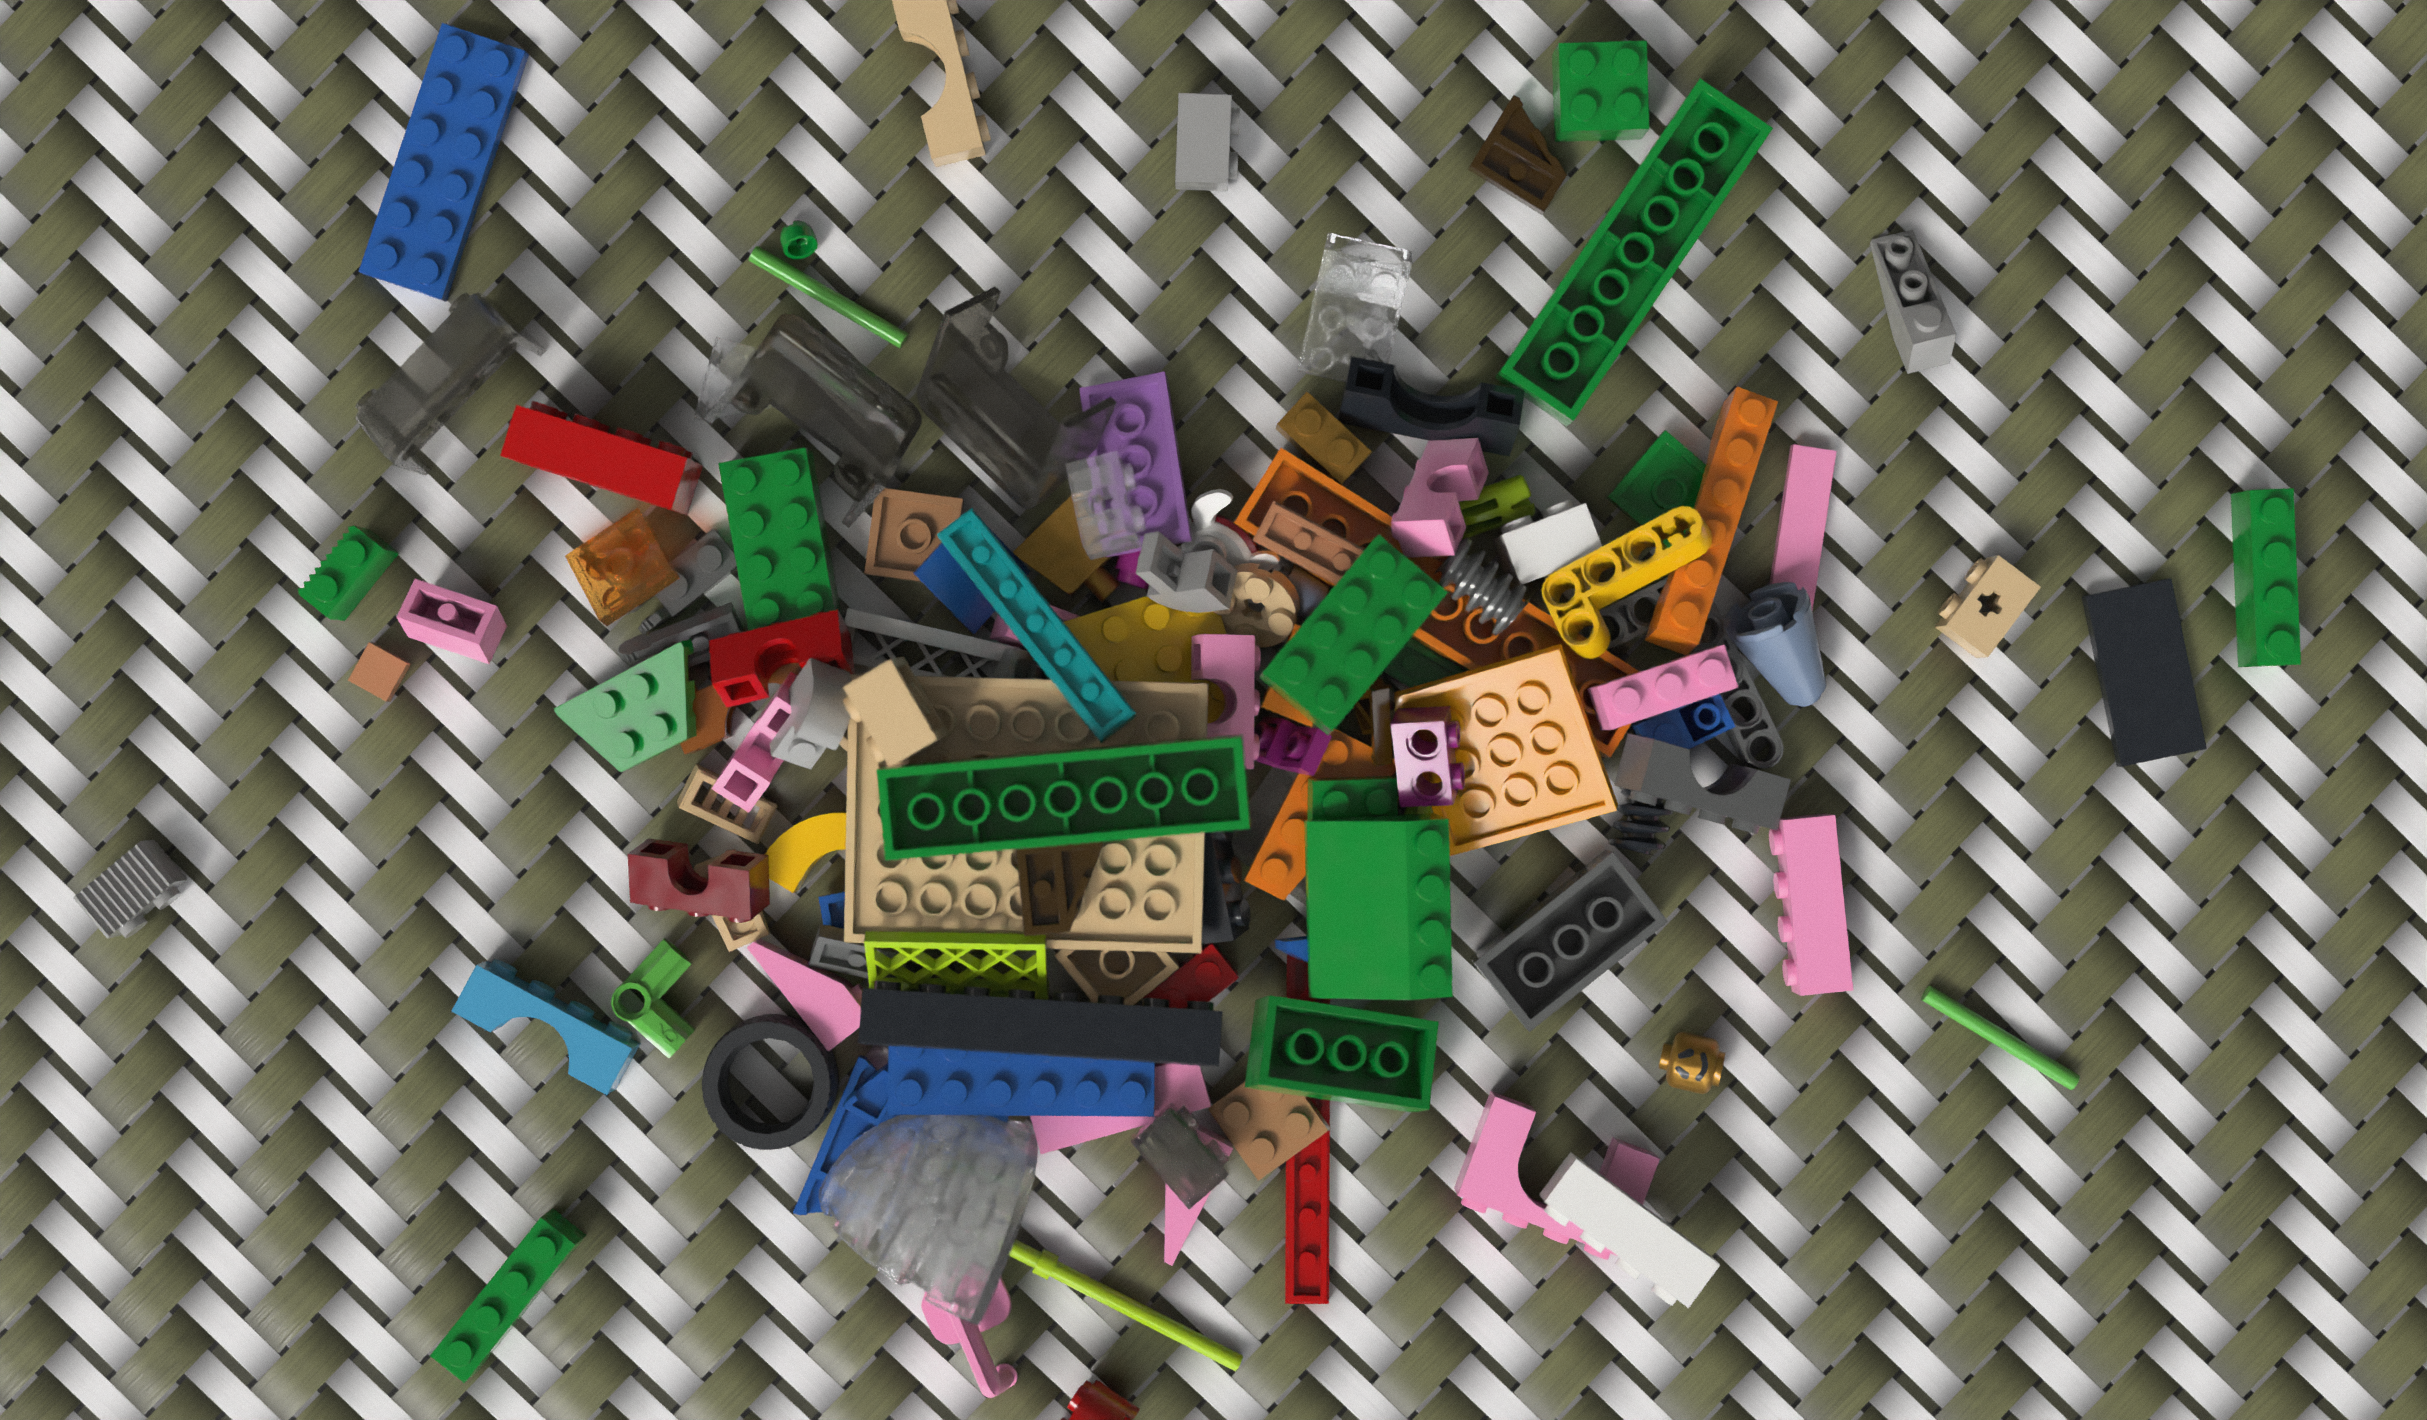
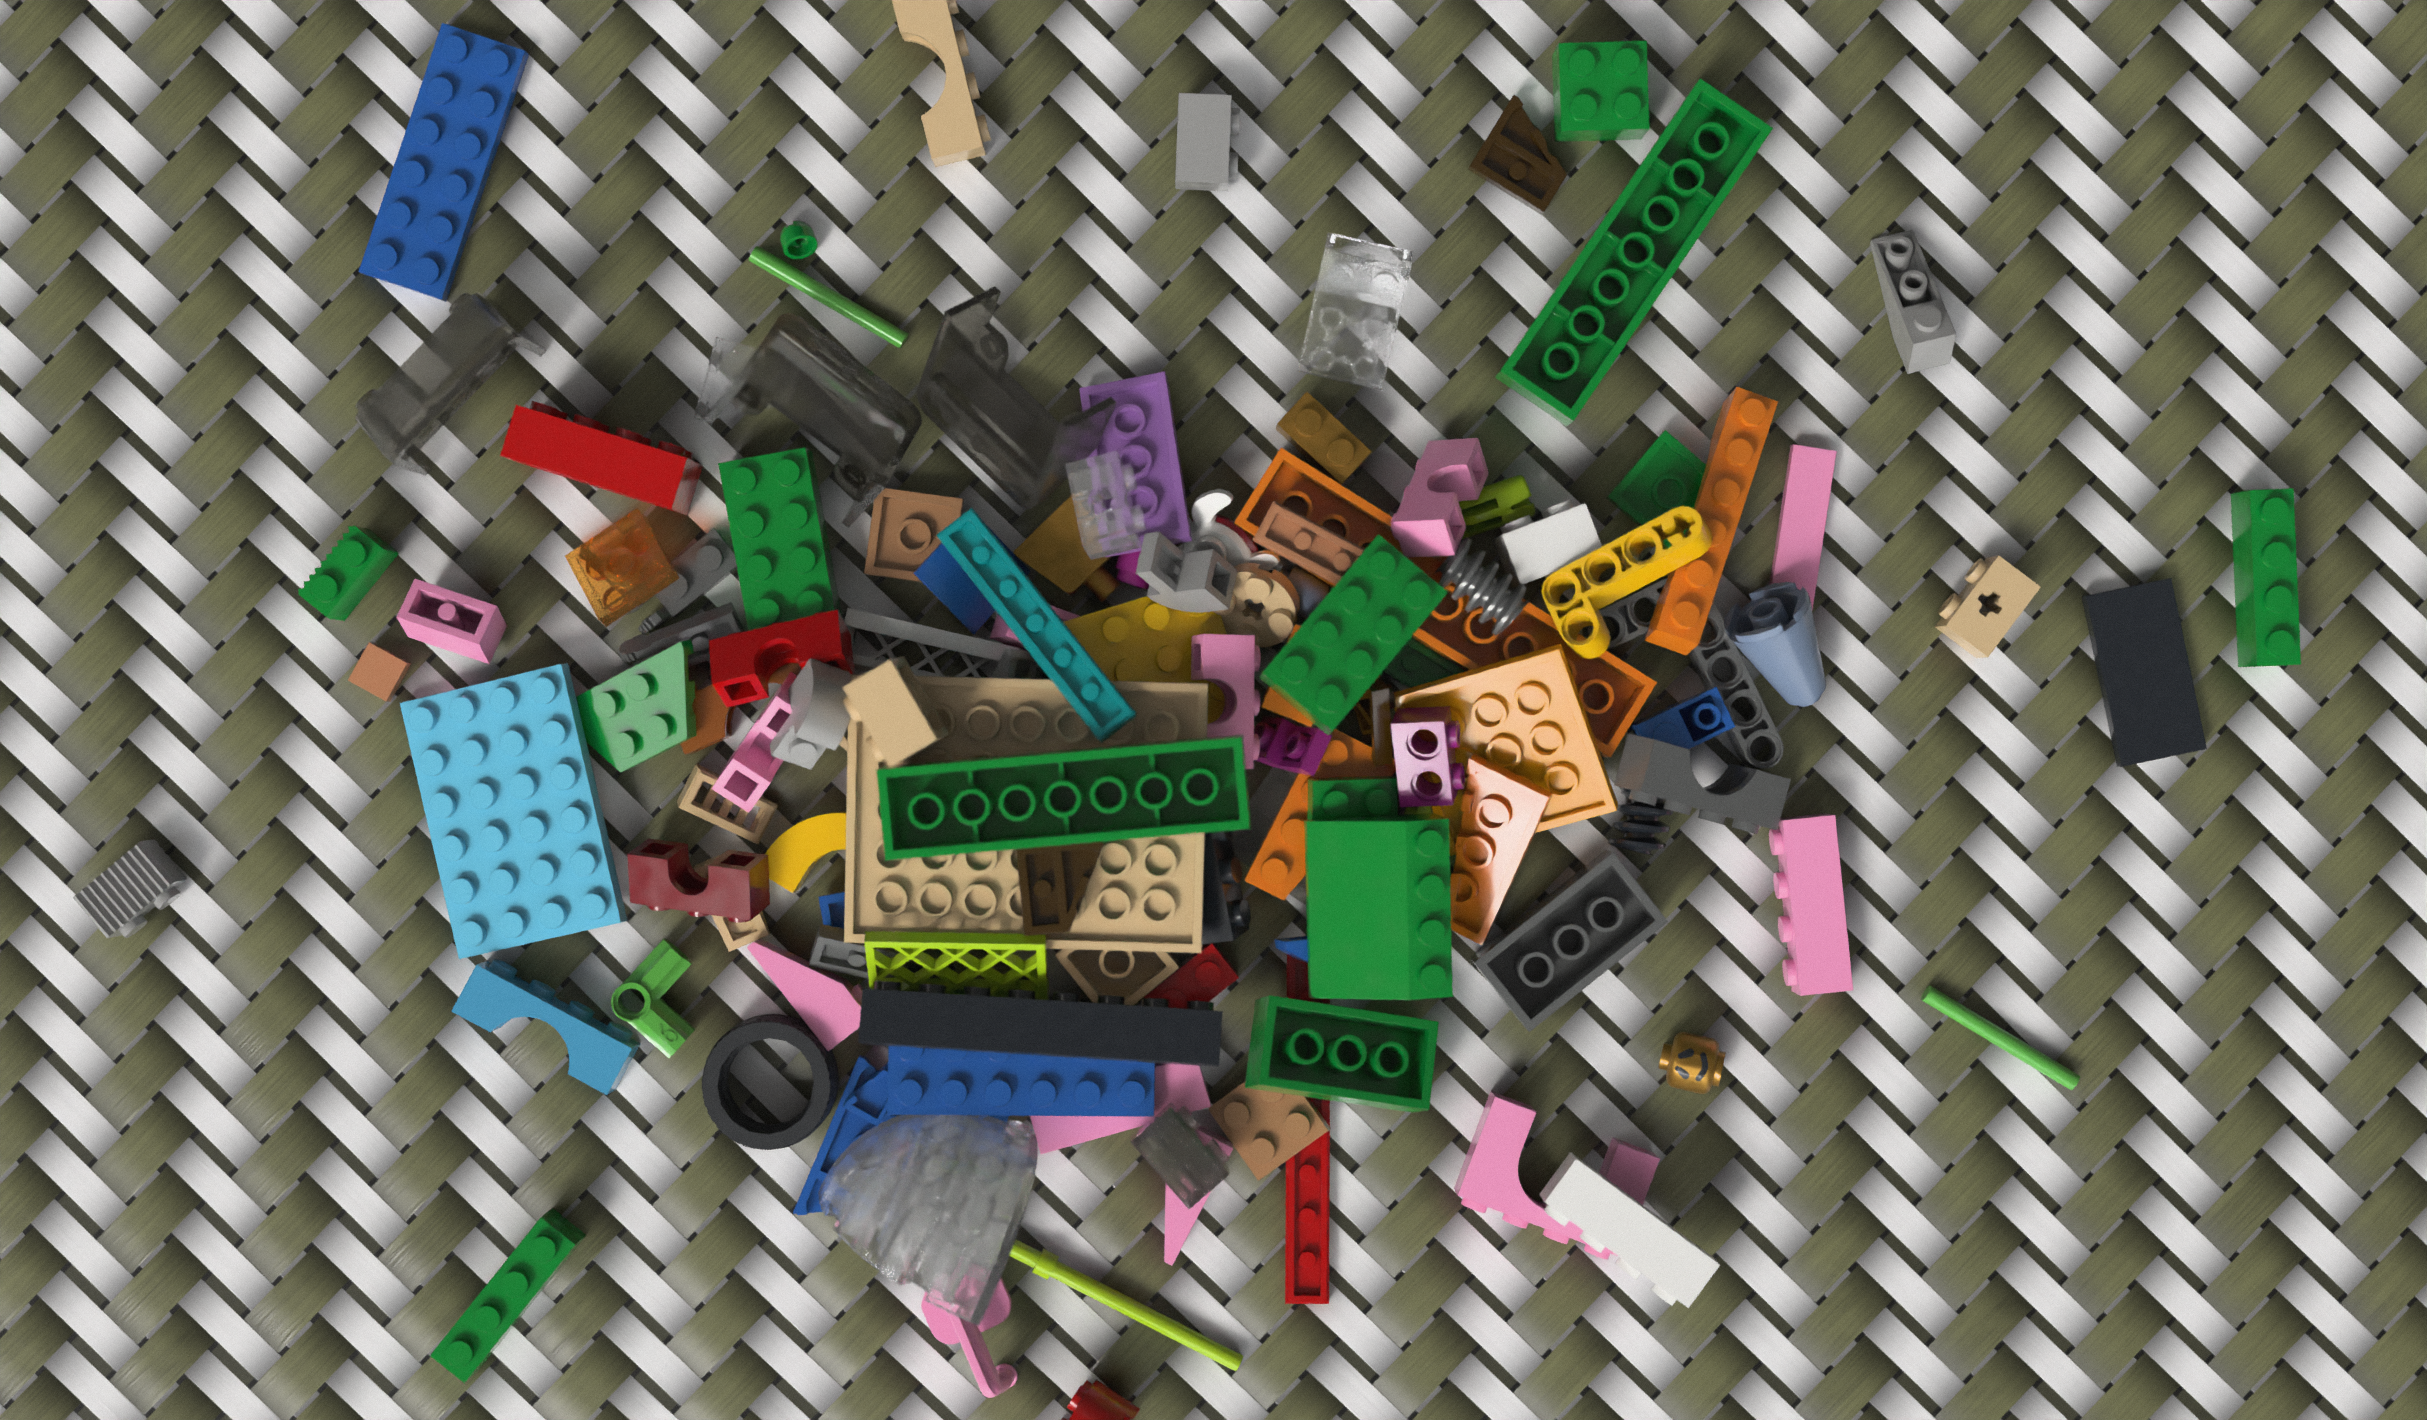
black arch [1338,356,1525,457] -> none
bright pink arch [1587,645,1738,730] -> none
none -> medium azure plate [400,663,628,959]
none -> orange wing [1450,753,1553,945]

